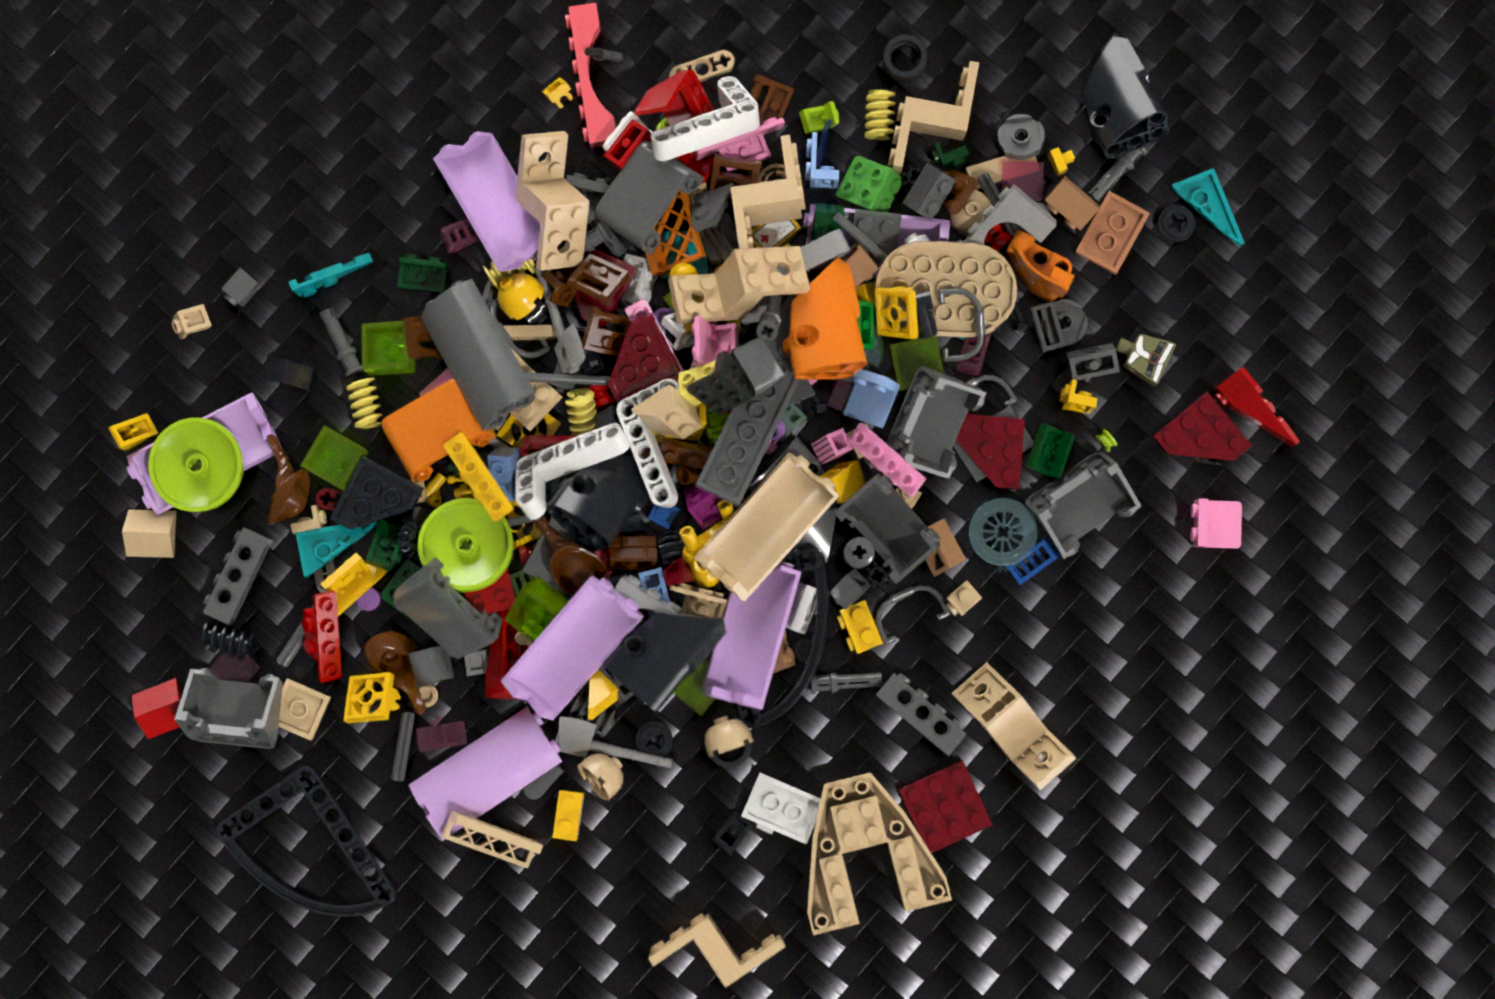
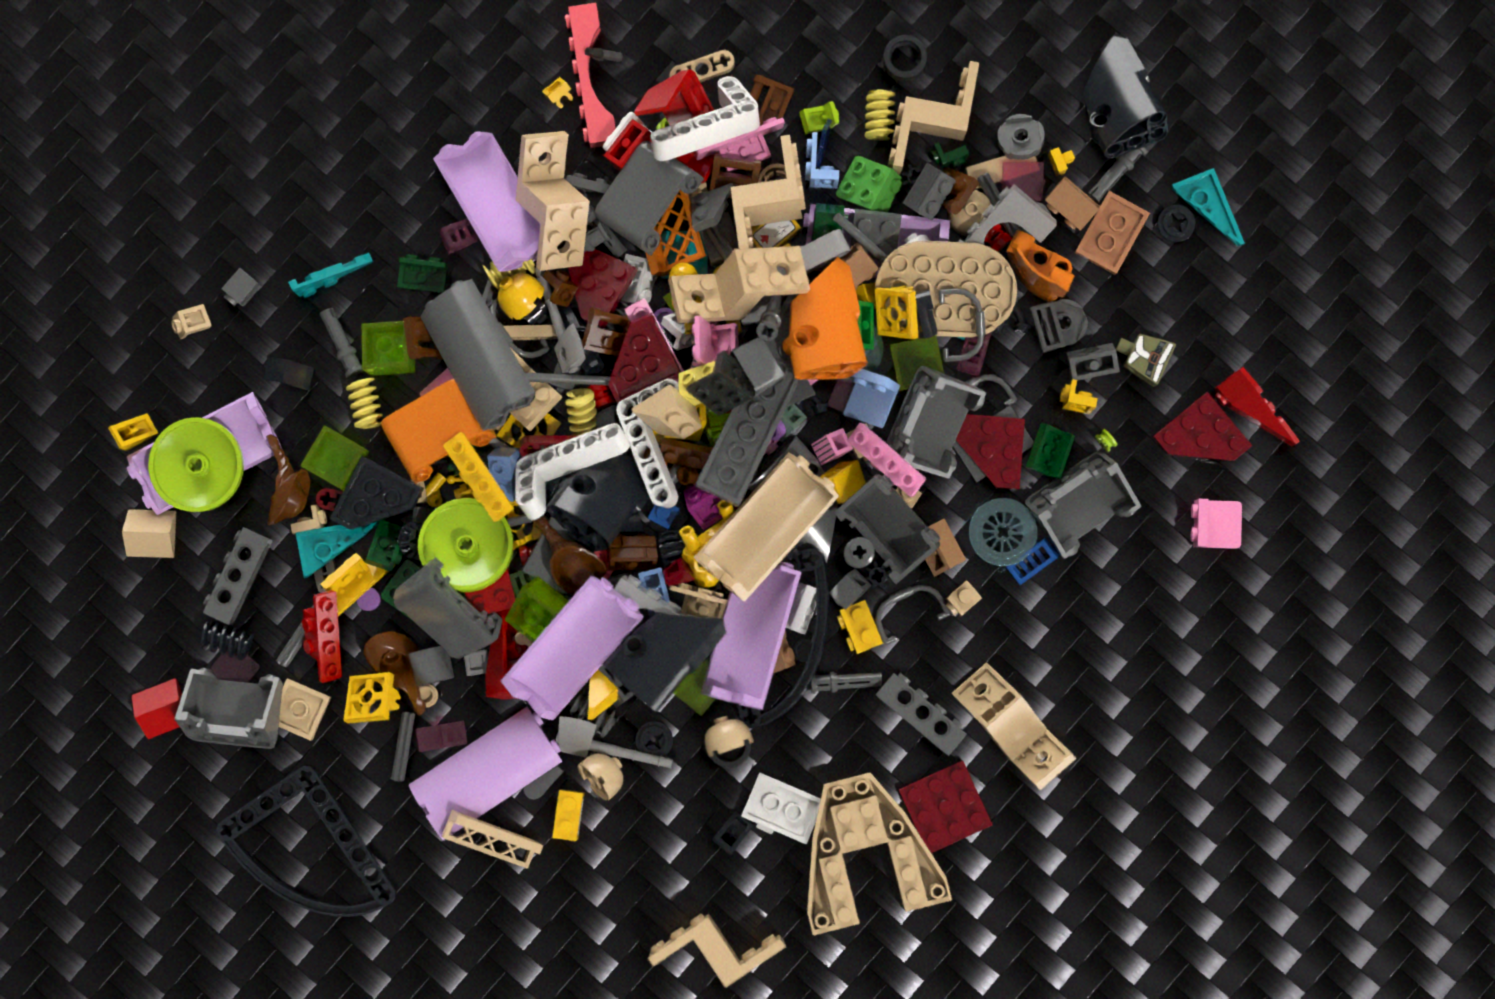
reddish brown plate [567,254,629,306] -> none

